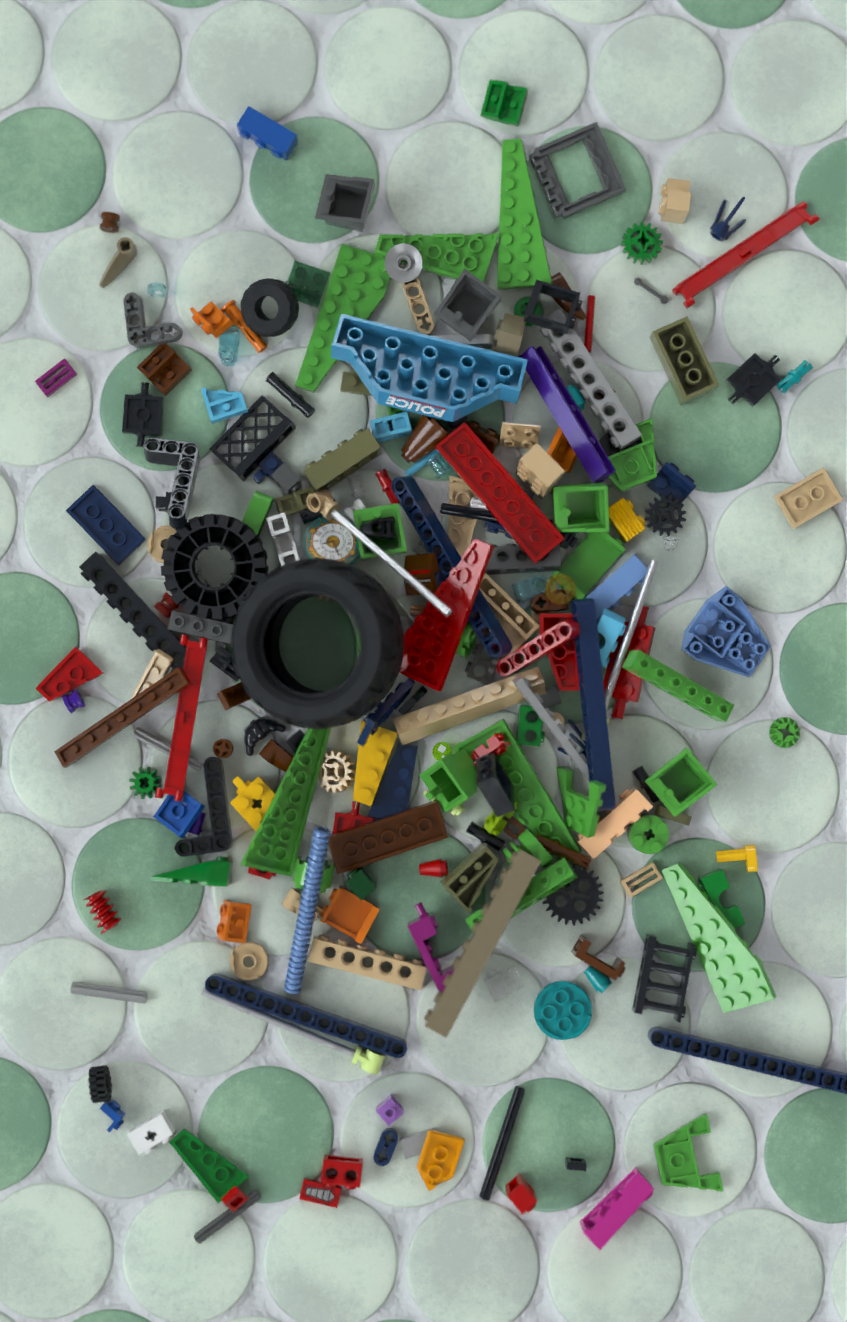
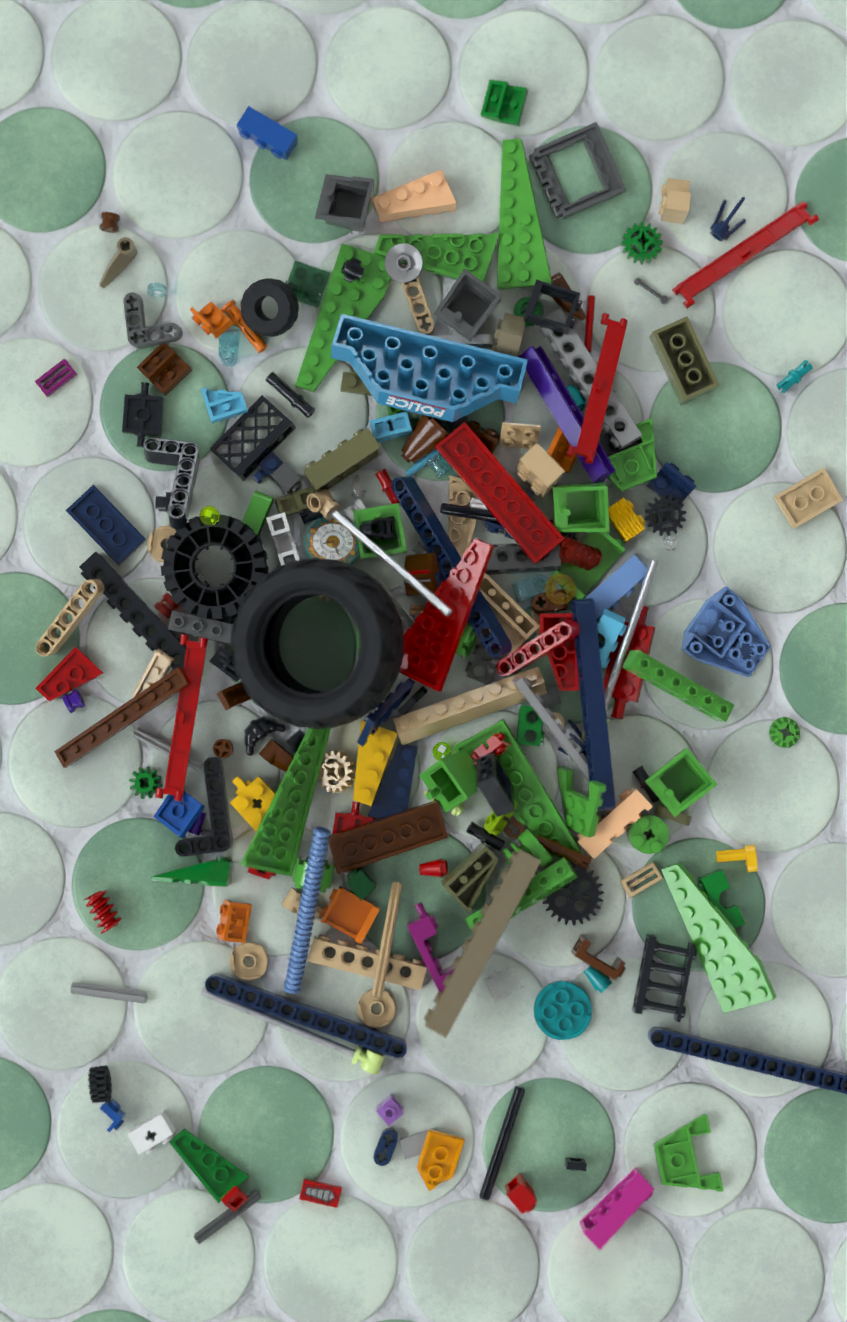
red brick [321,1155,363,1189] -> none
black plate [727,353,781,407] -> none
none -> tan beam [36,579,104,657]
none -> clear neon green tile [199,506,220,525]
none -> black gear [341,257,364,283]
none -> tan tile [357,989,396,1028]
none -> light nougat wedge [372,169,456,223]
none -> tan axle [372,882,402,998]
none -> clear red piece [559,538,602,571]
none -> red piece [567,313,628,464]

